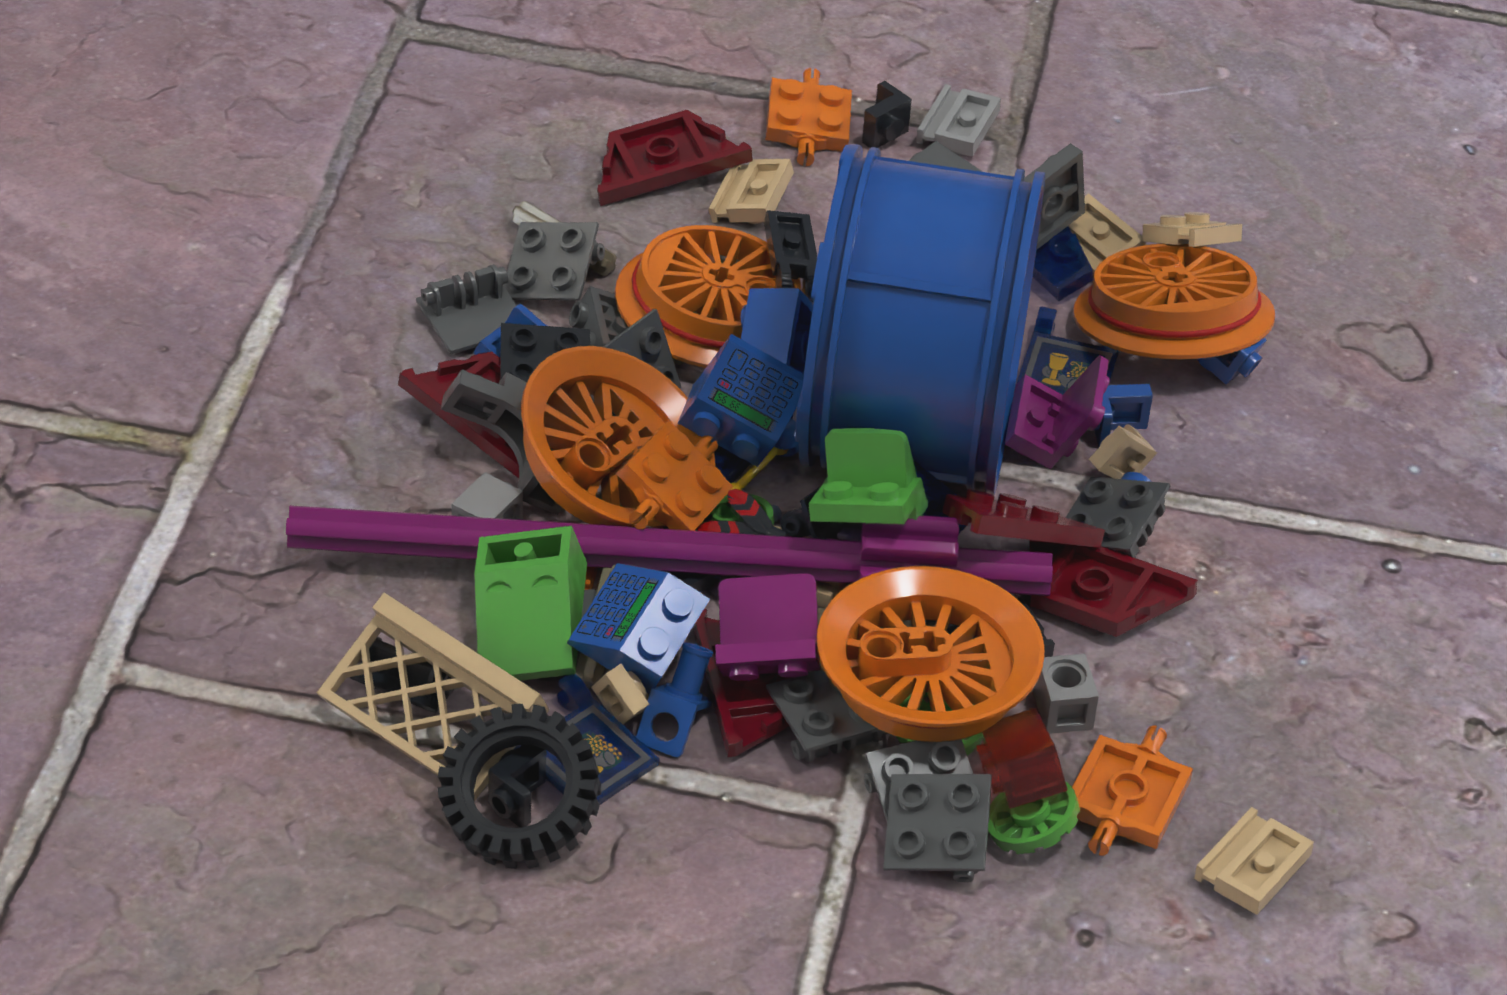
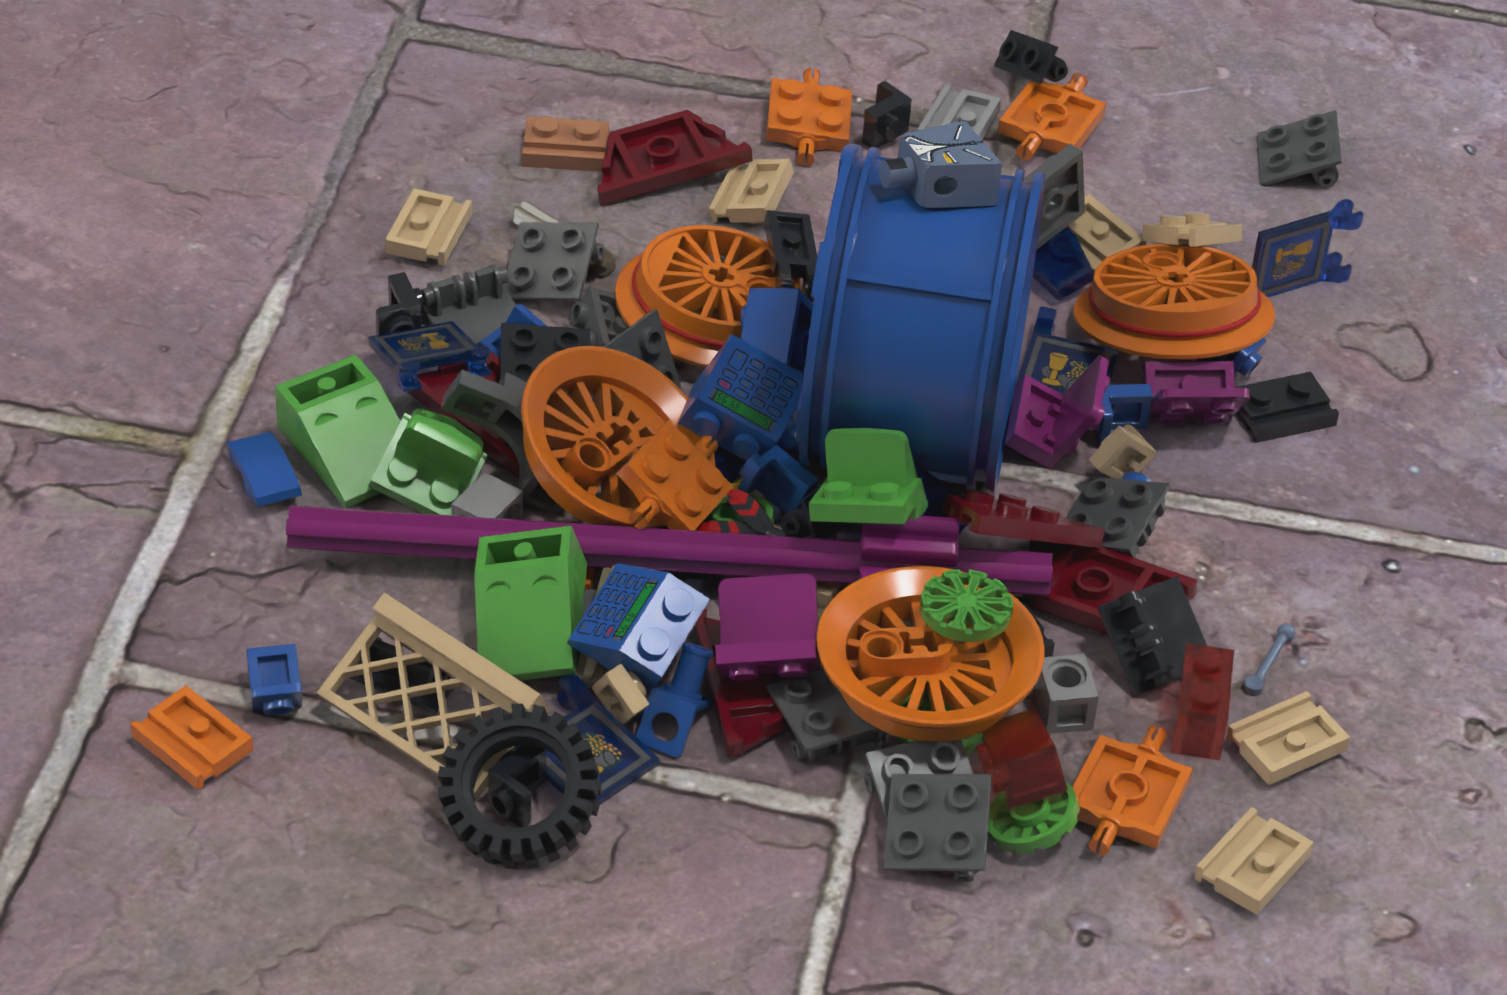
none -> orange plate [130,685,254,791]
none -> blue slope [227,431,302,507]
none -> blue bracket [246,644,302,715]
none -> bright green slope [275,354,400,508]
none -> clear blue flag [368,321,491,392]
none -> bright green piece [368,408,487,515]
none -> black bracket [376,272,424,345]
none -> tan plate [385,188,472,266]
none -> nougat plate [522,116,610,172]
none -> blue bracket [737,445,819,513]
none -> sand blue torso [879,121,1002,208]
none -> bright green wheel [920,569,1013,642]
none -> black hinge [994,30,1068,84]
none -> orange plate [998,73,1106,161]
none -> black hinge [1097,576,1215,696]
none -> magenta bracket [1142,361,1250,424]
none -> clear red brick [1171,643,1234,760]
none -> tan plate [1226,691,1350,785]
none -> black plate [1235,371,1339,443]
none -> sand blue hinge [1244,623,1296,696]
none -> clear blue flag [1252,199,1364,298]
none -> dark grey hinge [1257,110,1342,188]

